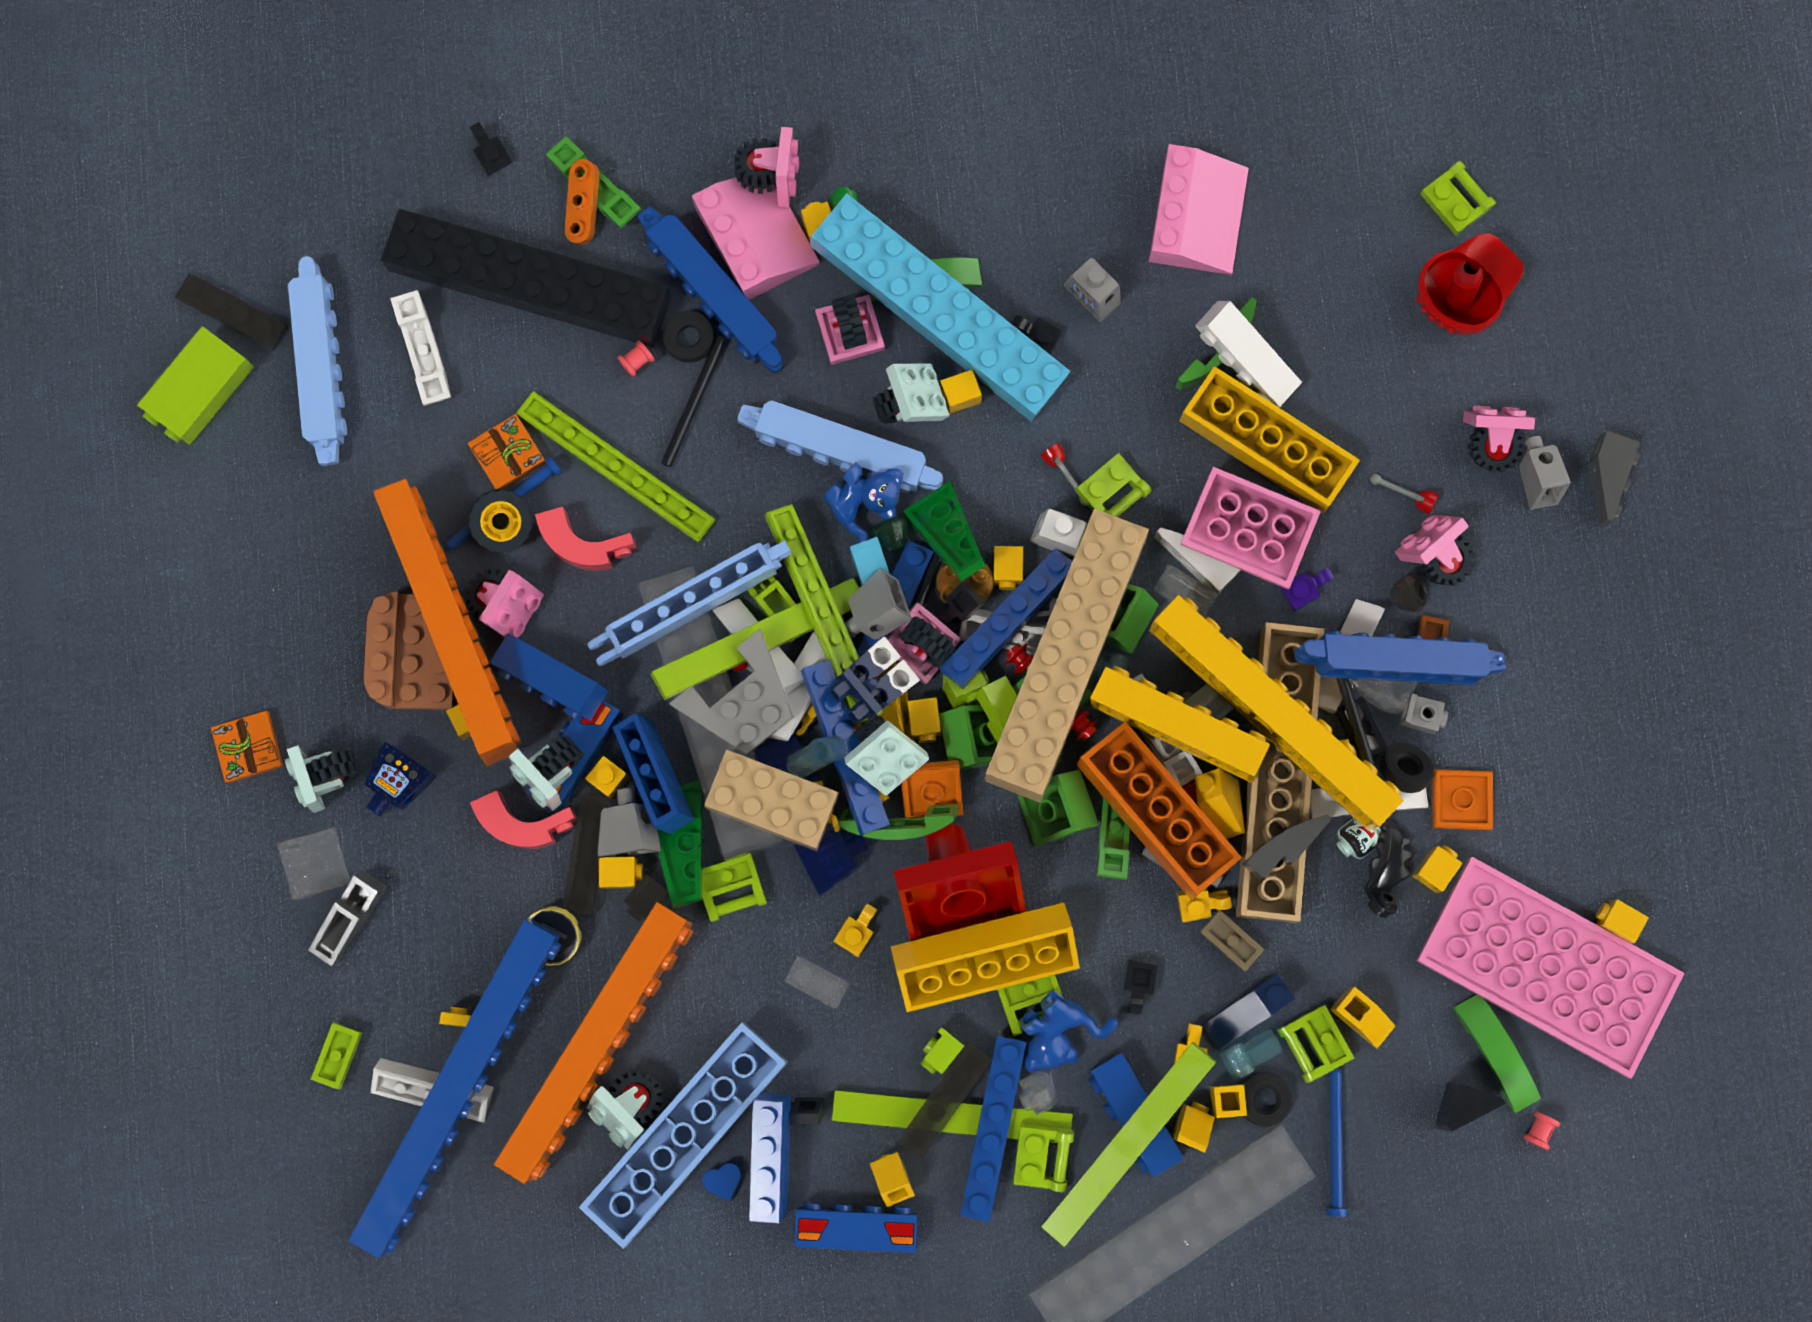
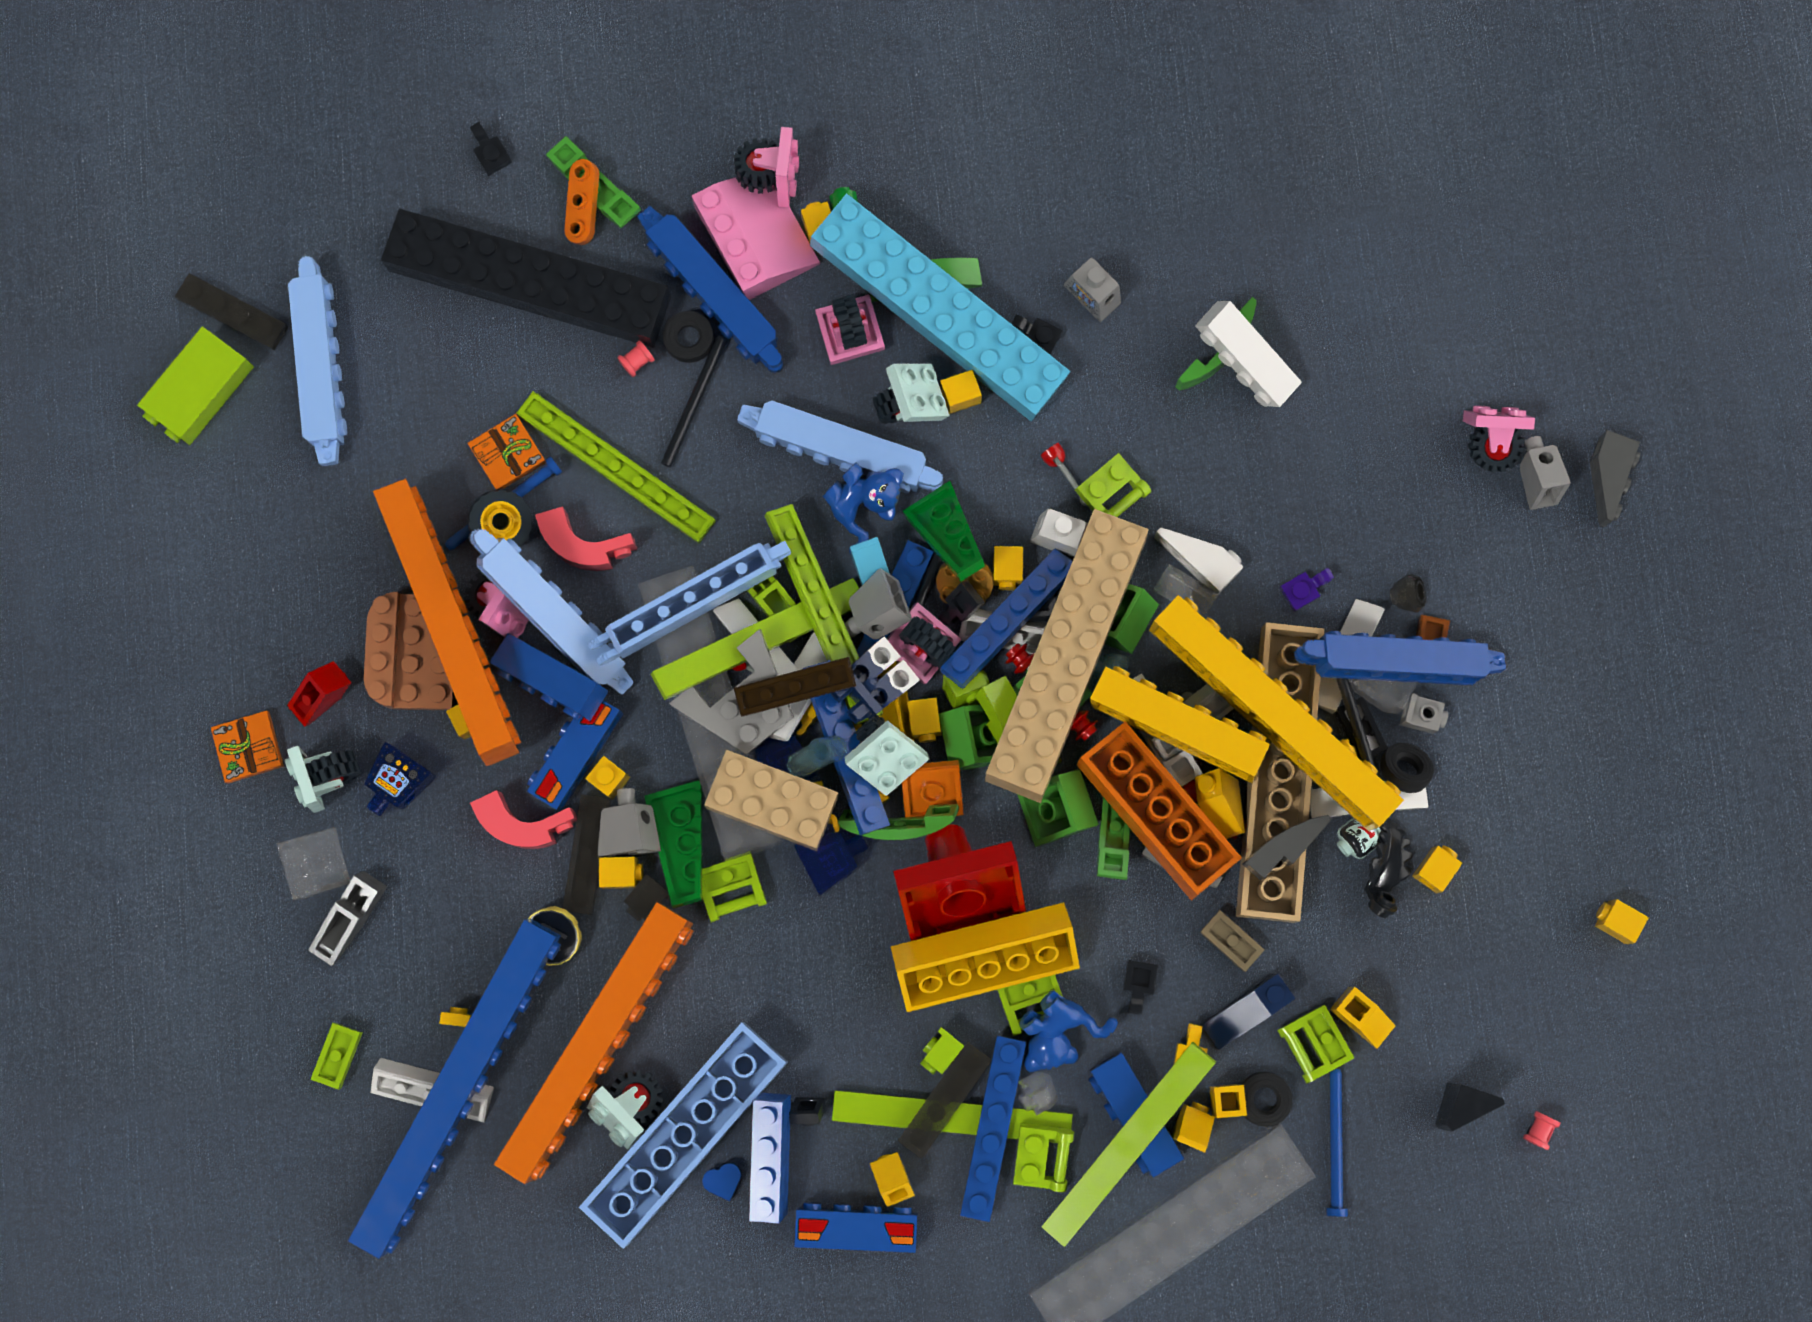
white slope [390,290,451,406] -> none
plate [509,736,584,811] -> none
blue brick [612,713,695,834] -> none
clear plate [784,956,850,1009] -> none
yellow plate [833,904,878,957] -> none
clear green cone [871,517,908,554] -> none
bright pink slope [1148,144,1249,275] -> none
yellow plate [1176,888,1232,923] -> none
yellow brick [1179,366,1360,514] -> none
bright pink slope [1180,467,1321,590] -> none
clear light blue piece [1218,1029,1283,1081] -> none
hinge [1370,473,1439,515] -> none
bright pink plate [1395,515,1475,586] -> none
bright pink plate [1415,857,1685,1079] -> none
red piece [1416,233,1524,336] -> none
lime plate [1420,161,1497,236] -> none
orange tile [1432,769,1493,831] -> none
bright green slope [1453,994,1541,1113] -> none
none -> red slope [287,661,352,727]
none -> light blue hinge [468,529,634,695]
none -> dark brown tile [734,657,857,717]

